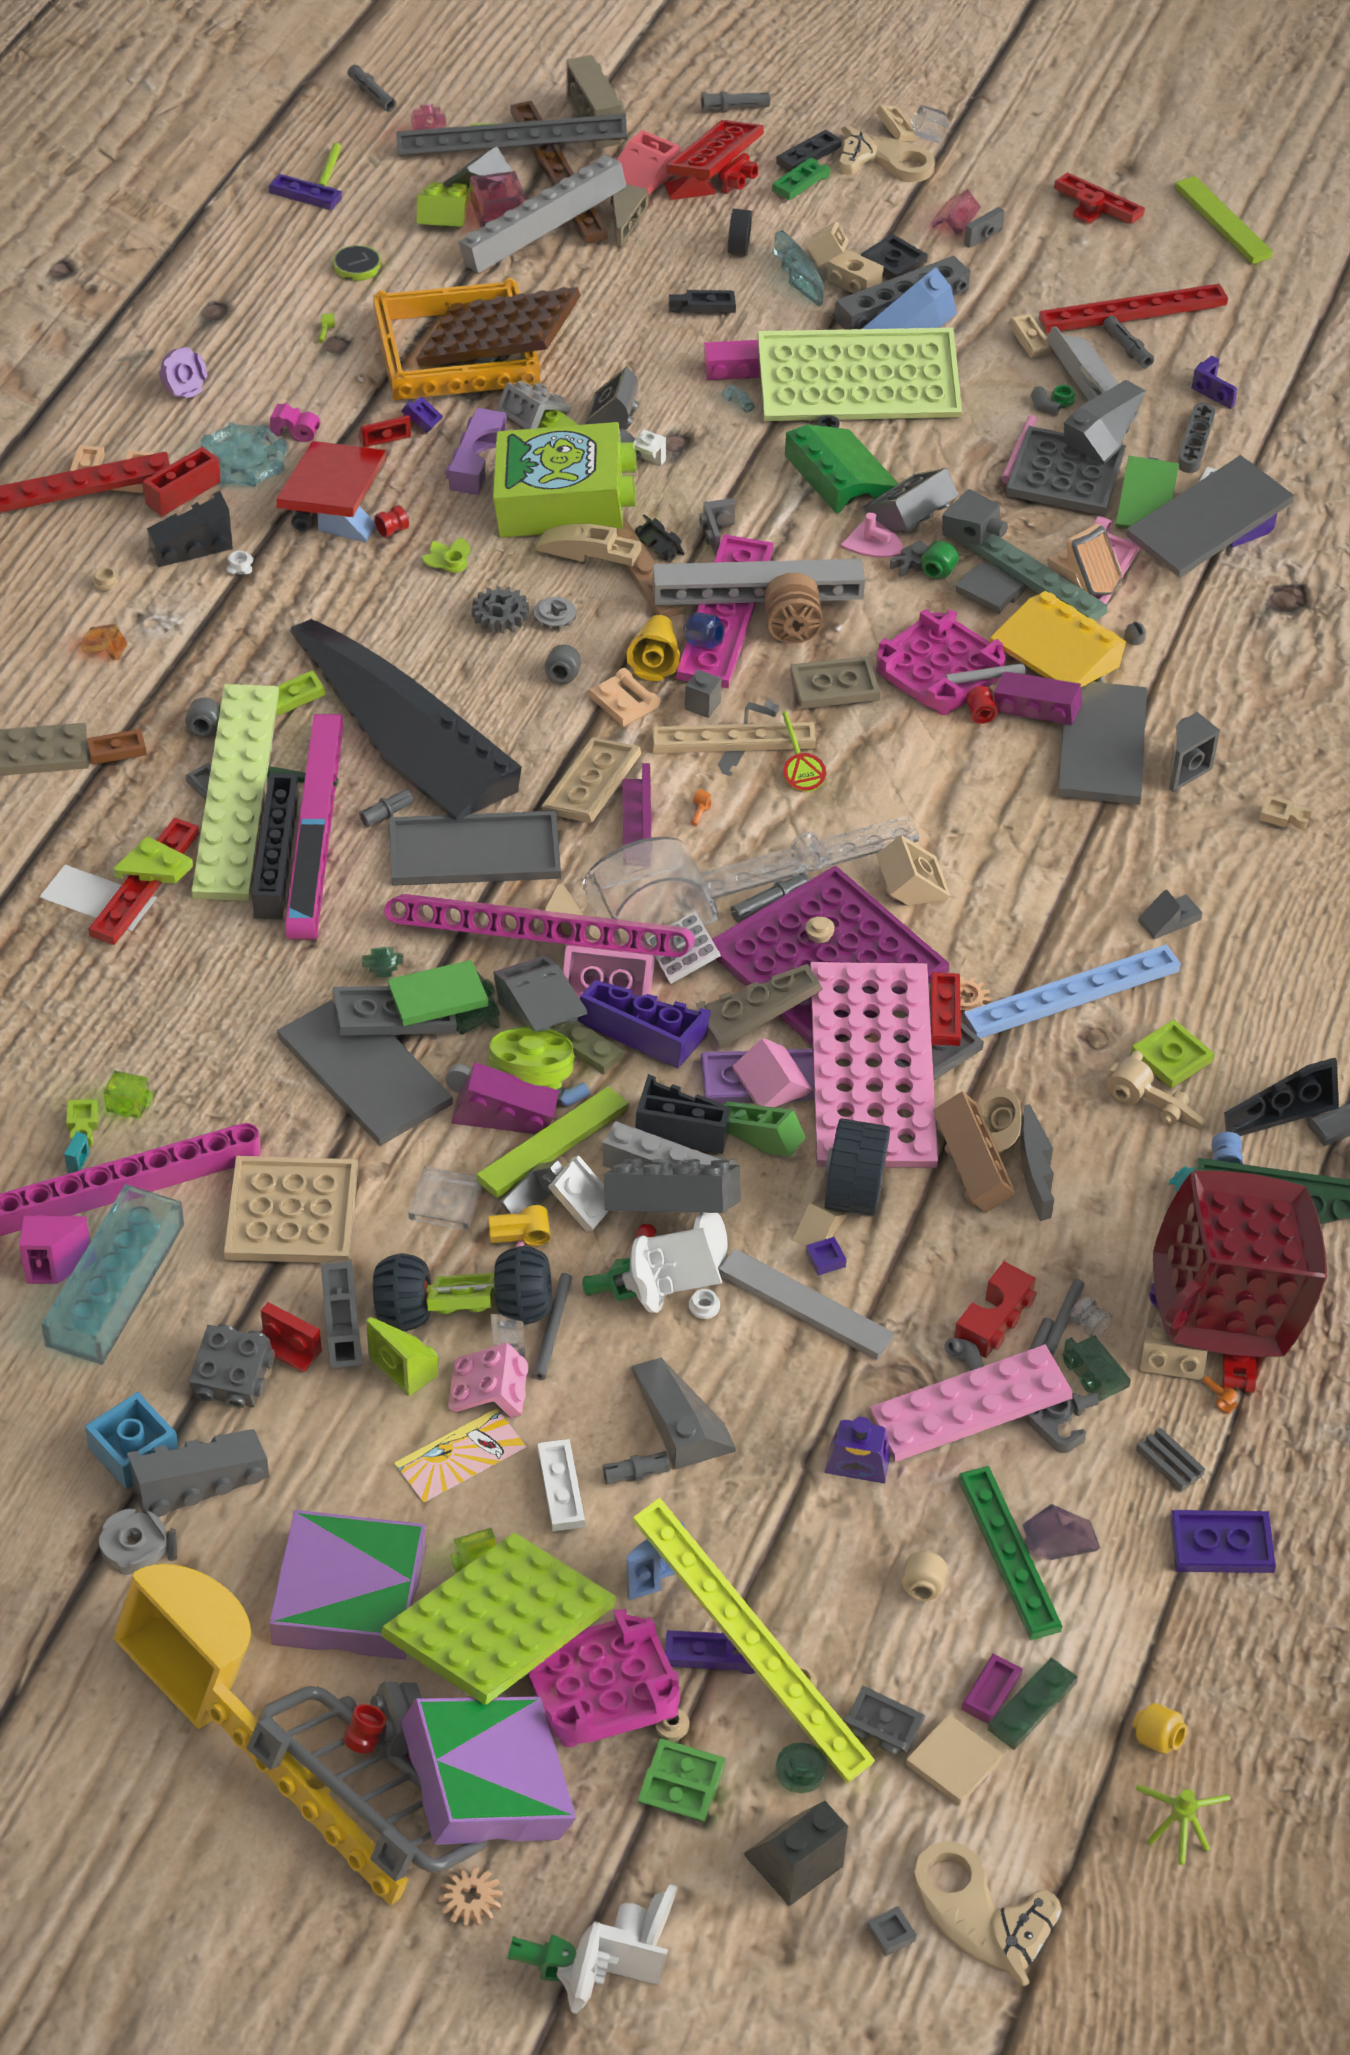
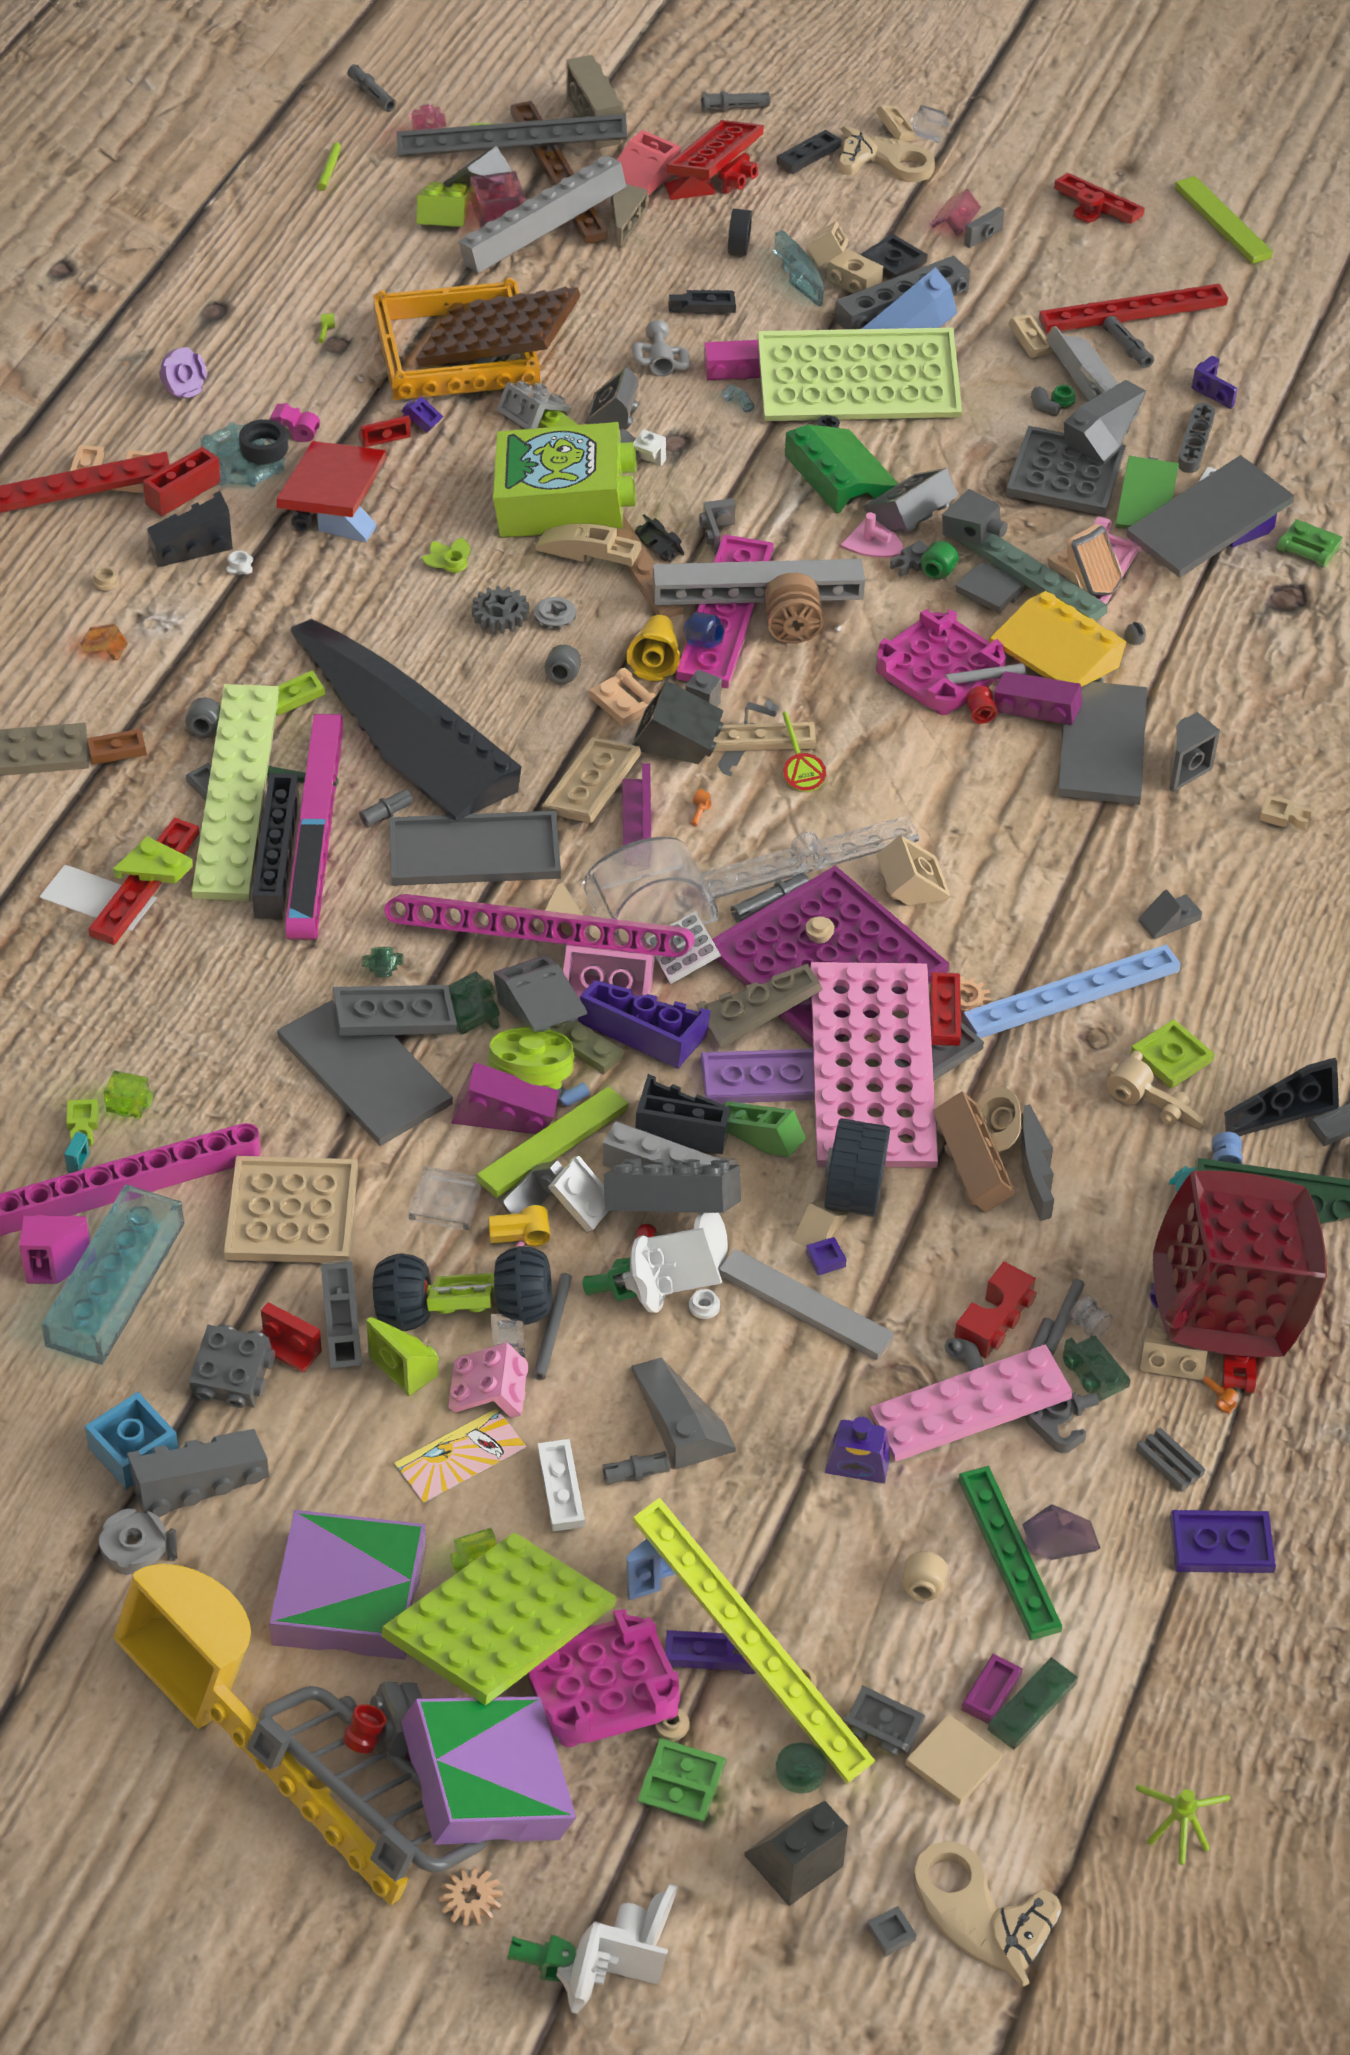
dark purple tile [268,173,342,211] -> none
tile [333,245,381,281] -> none
red wheel [374,505,409,538] -> none
bright green tile [387,960,488,1026] -> none
light grey tile [445,1064,471,1093] -> none
medium lavender arch [446,408,506,495] -> none
bright pink slope [732,1038,813,1107] -> none
green plate [772,158,831,201] -> none
dark tan plate [790,656,880,709] -> none
bright pink bar [1001,415,1037,484] -> none
yellow head [1133,1703,1187,1754] -> none
none -> black tyre [239,419,288,465]
none -> light grey piece [632,320,690,376]
none -> pearl dark grey slope [632,680,724,764]
none -> bright green plate [1277,519,1343,568]

